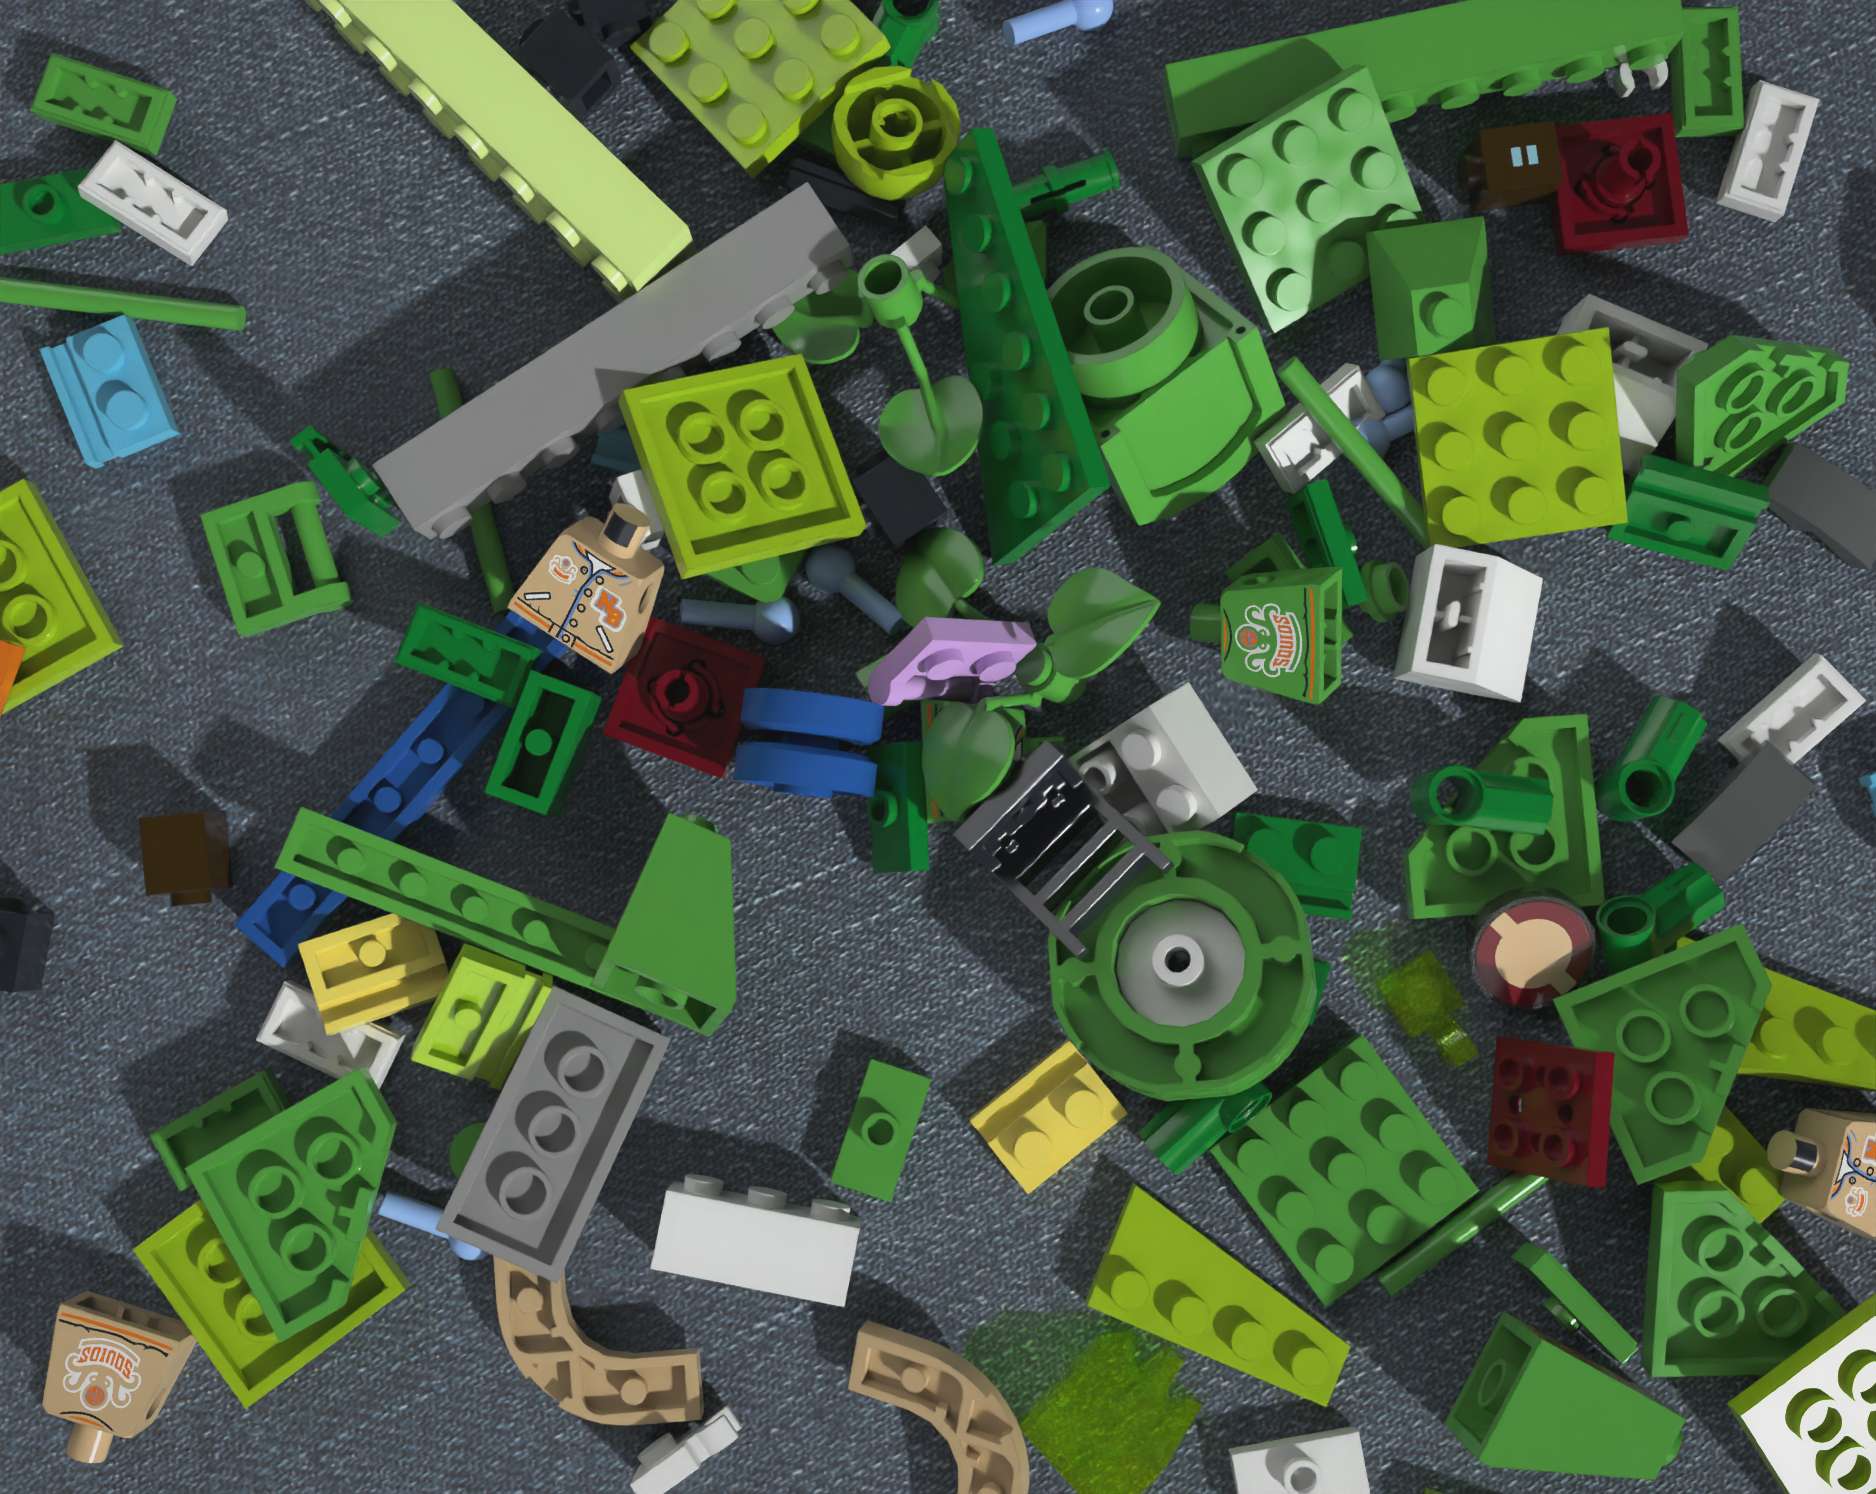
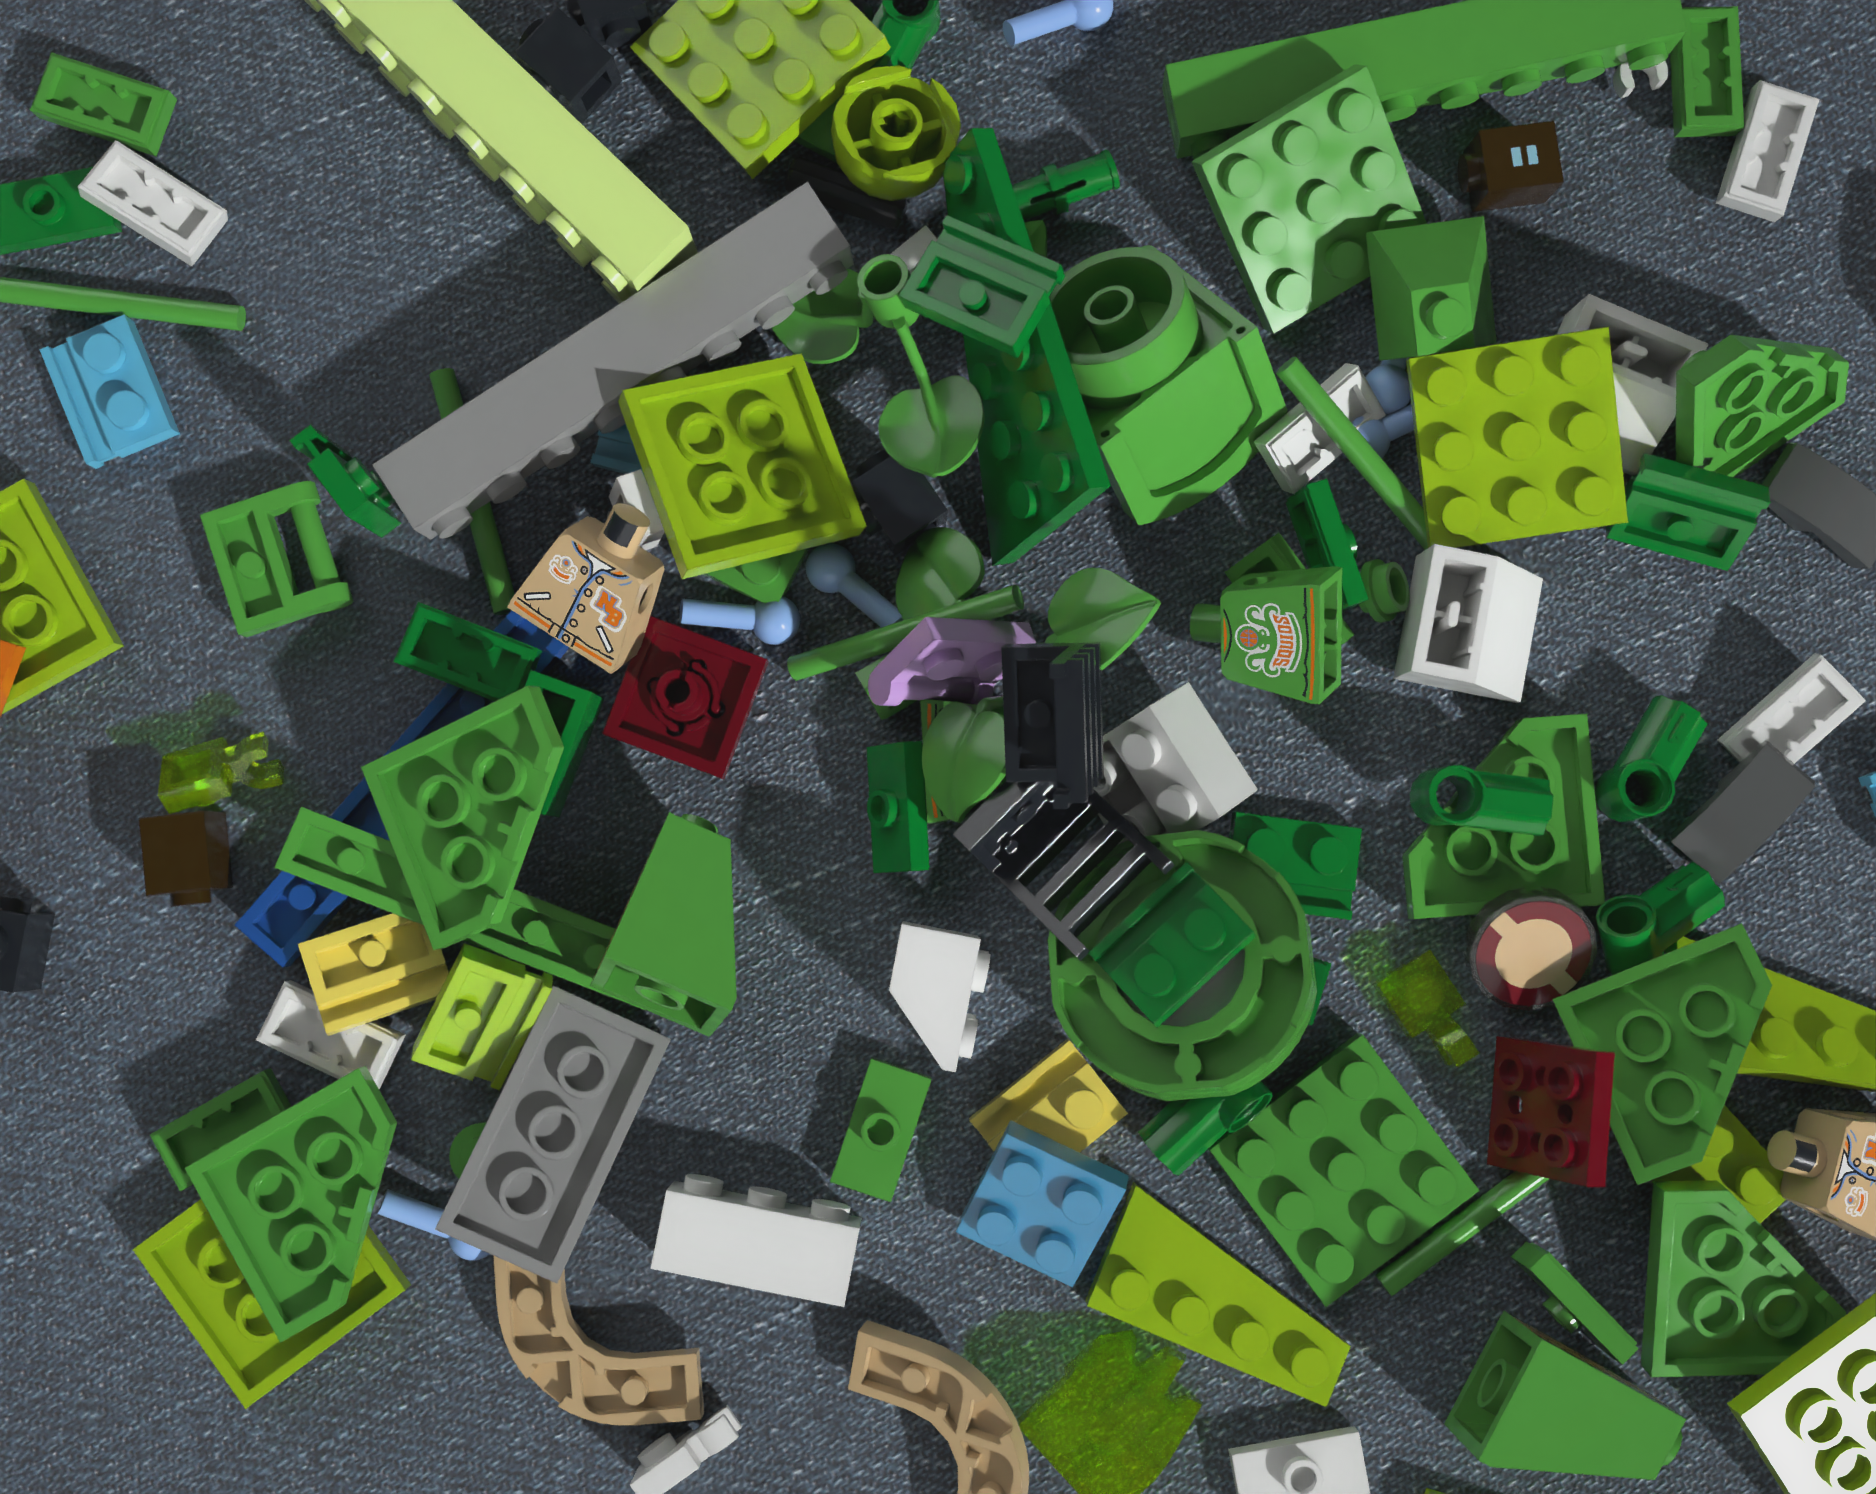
tan torso [42,1291,197,1463] -> none
blue wheel [733,688,884,799] -> none
dark red plate [1549,113,1689,256] -> none
none -> clear neon green plate [158,732,284,814]
none -> bright green plate [361,686,564,950]
none -> bright green bar [787,584,1024,681]
none -> white slope [889,921,991,1072]
none -> green plate [899,215,1065,358]
none -> dark azure plate [956,1120,1129,1287]
none -> black plate [1001,642,1104,809]
none -> green plate [1088,862,1256,1028]

